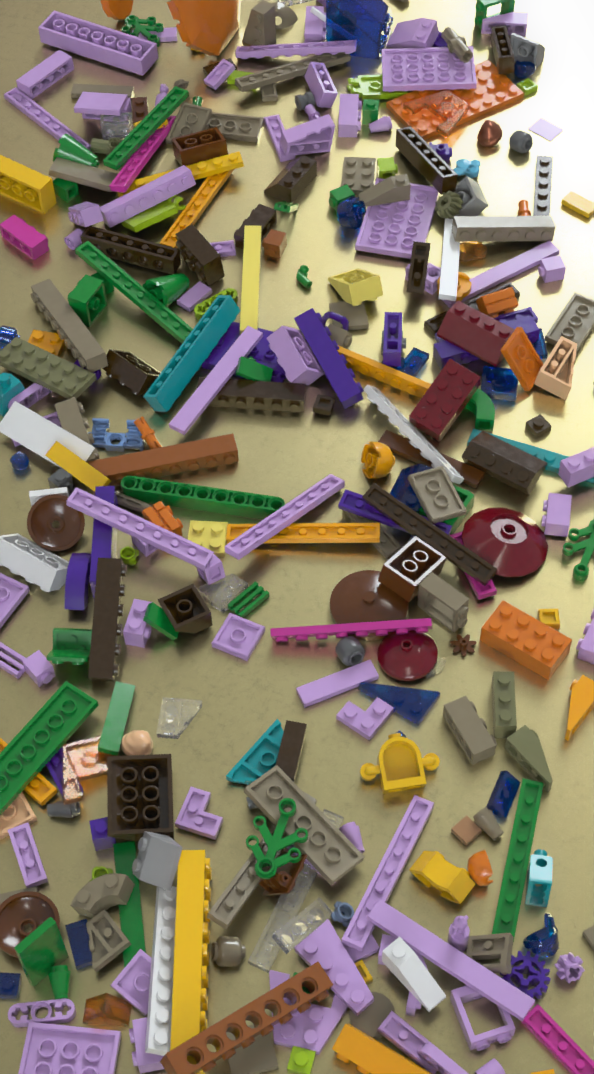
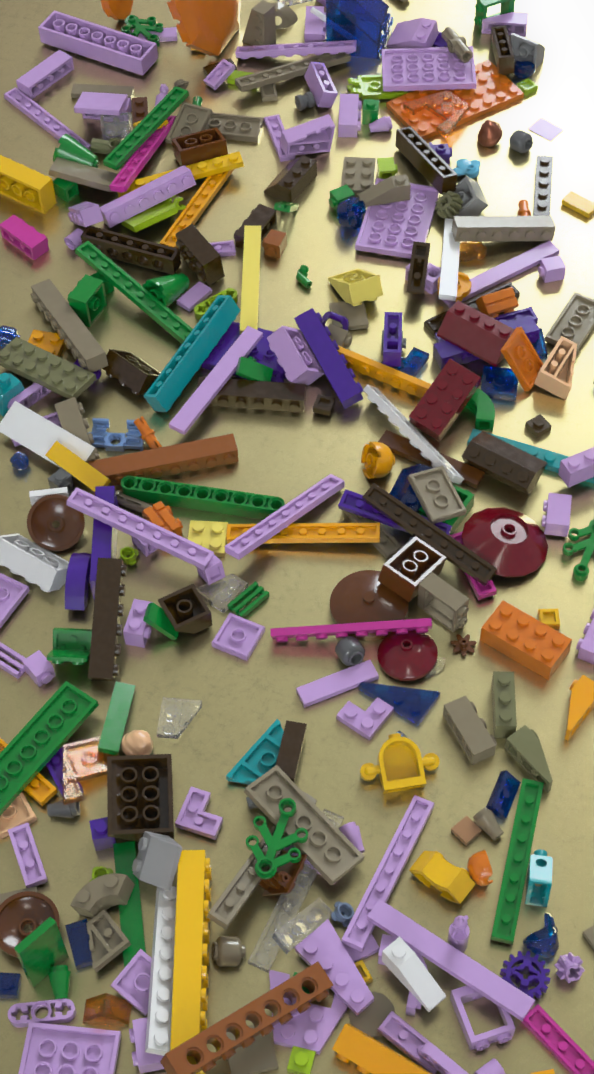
lavender axle [305,104,321,121] -> none
dark tan plate [466,933,514,975] -> none

